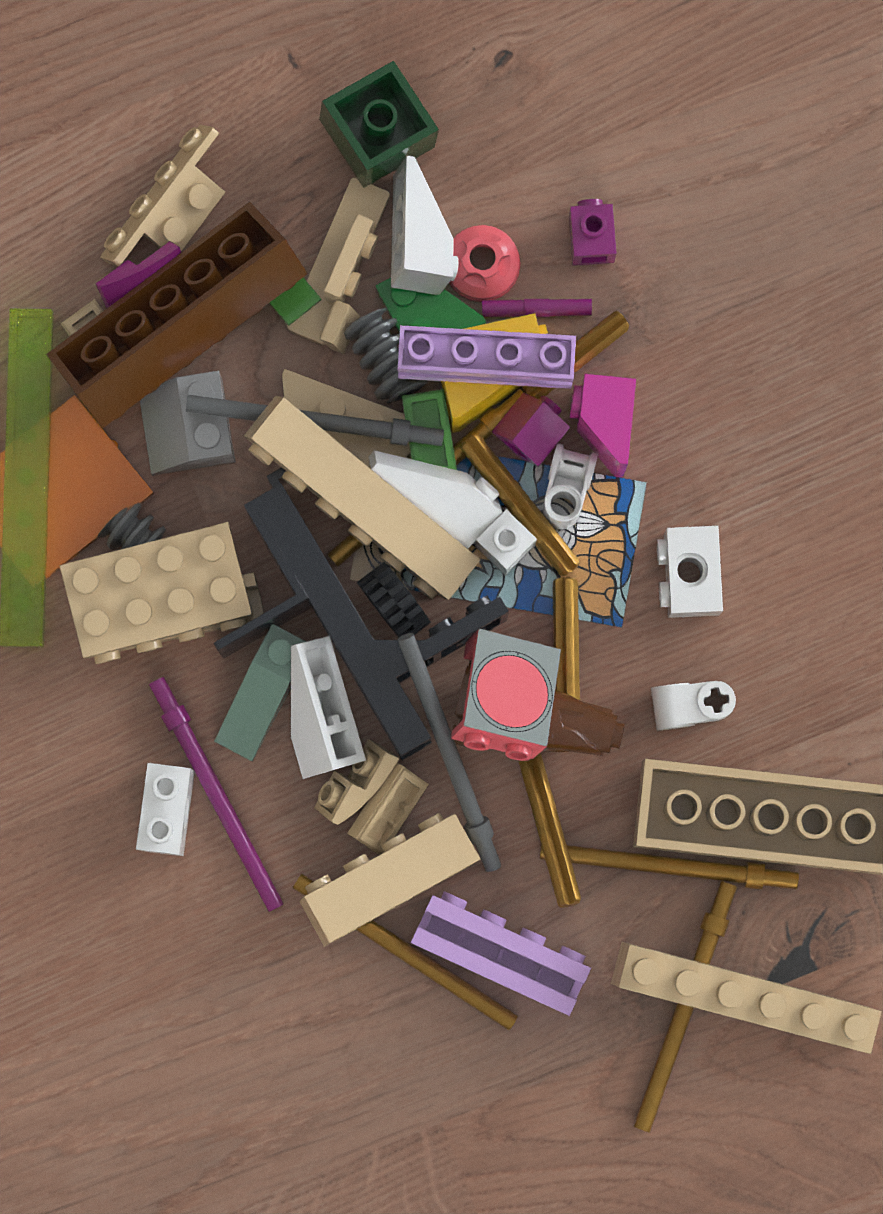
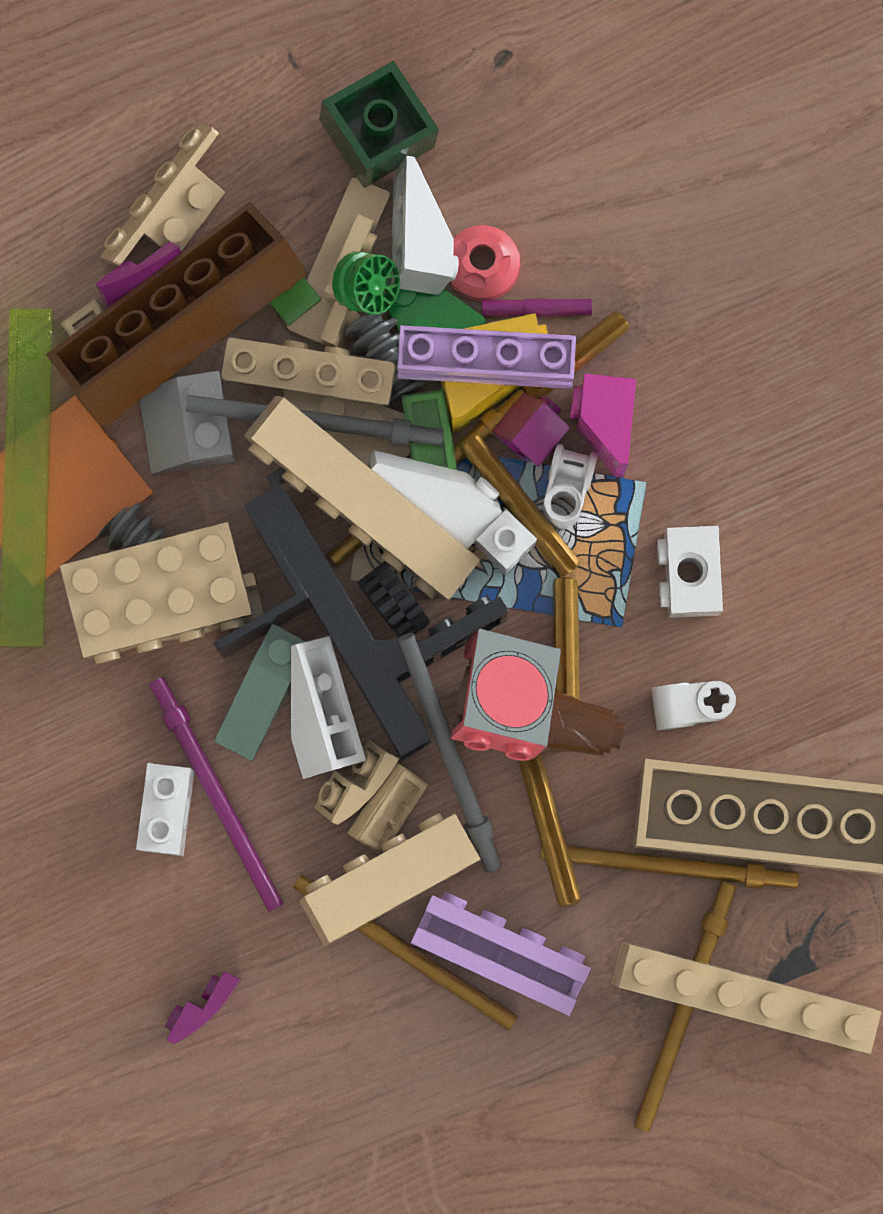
magenta brick [569,199,617,266] -> none
none -> magenta slope [165,971,242,1044]
none -> tan bracket [221,338,396,405]
none -> green wheel [332,251,400,314]

